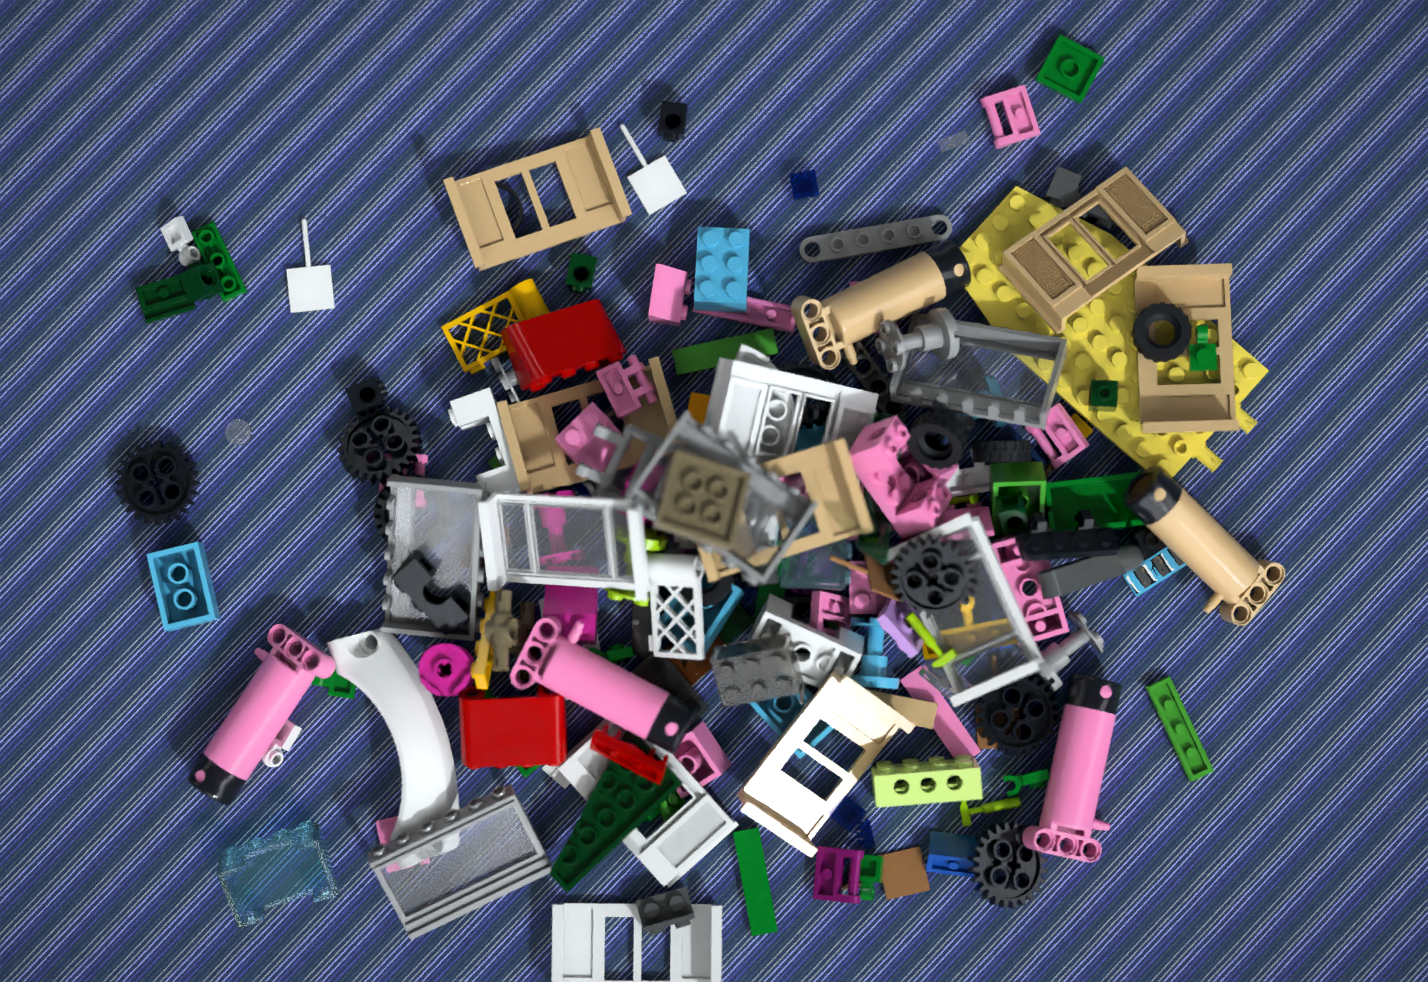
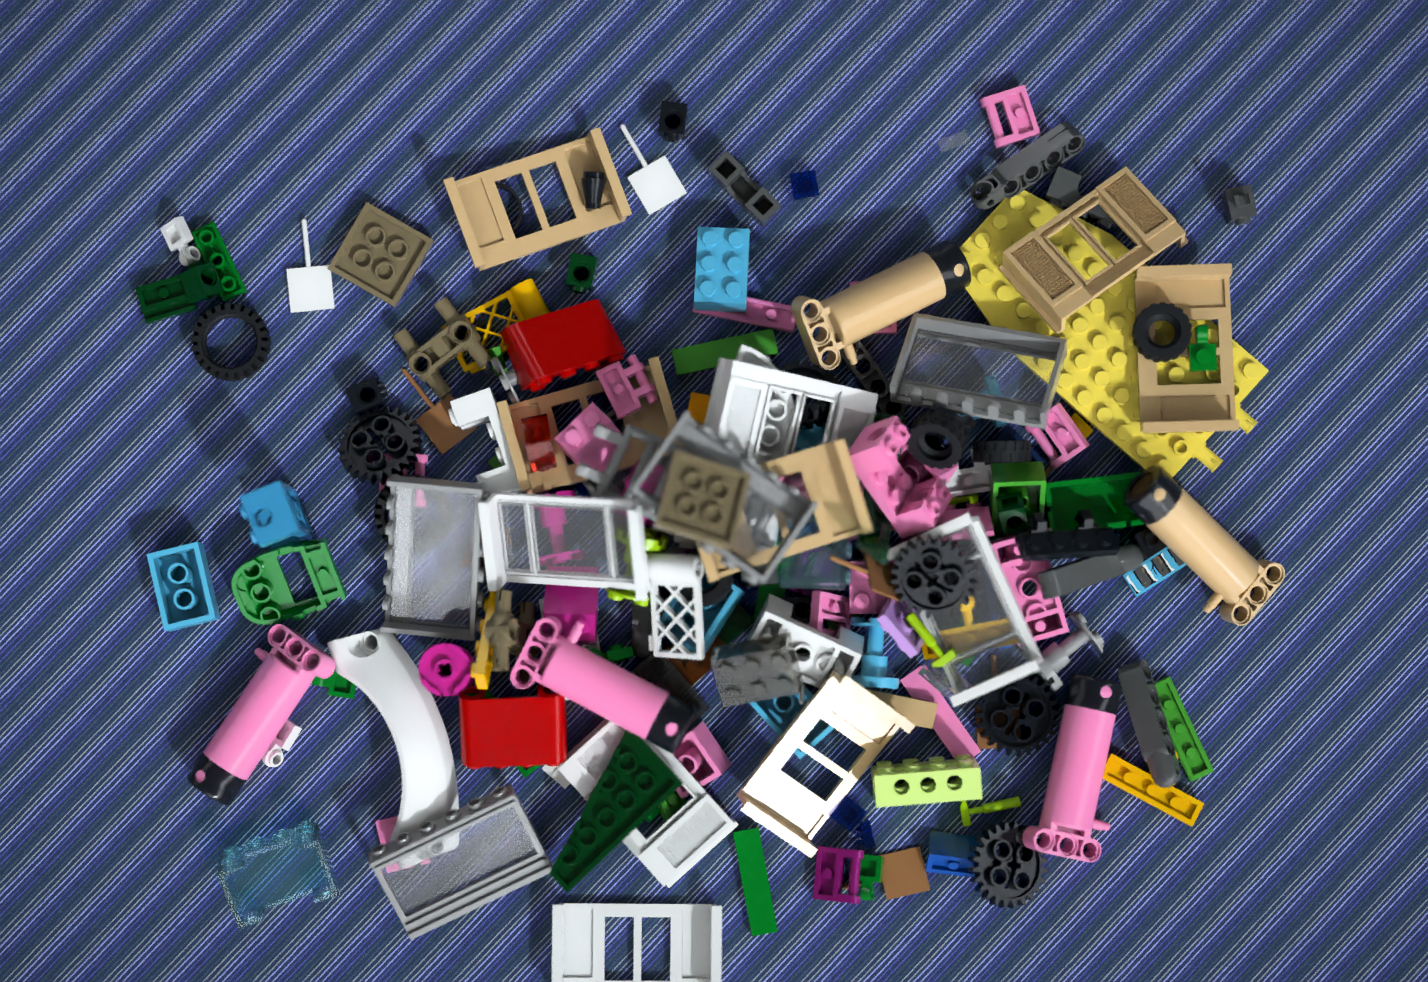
black gear [115,440,201,525] -> none
clear tile [225,419,252,446] -> none
black arch [392,551,471,636] -> none
red plate [589,724,668,785] -> none
dark grey bracket [636,886,695,936] -> none
bright pink slope [648,264,692,327] -> none
light grey plate [799,215,952,264] -> none
light grey piece [875,308,960,373] -> none
green plate [1003,768,1050,797] -> none
green plate [1035,34,1105,105] -> none
dark green brick [1088,380,1118,412] -> none
none -> black tyre [191,303,271,382]
none -> green slope [231,538,347,625]
none -> dark azure plate [238,480,314,549]
none -> dark tan plate [327,202,435,308]
none -> dark tan piece [394,297,492,400]
none -> medium nougat piece [402,368,477,455]
none -> bright green piece [488,346,508,376]
none -> clear red slope [521,413,557,472]
none -> black cone [581,171,606,209]
none -> dark grey arch [708,151,781,228]
none -> dark grey piece [971,122,1086,209]
none -> yellow plate [1103,750,1204,827]
none -> dark grey piece [1118,659,1181,788]
none -> dark grey brick [1221,184,1257,226]

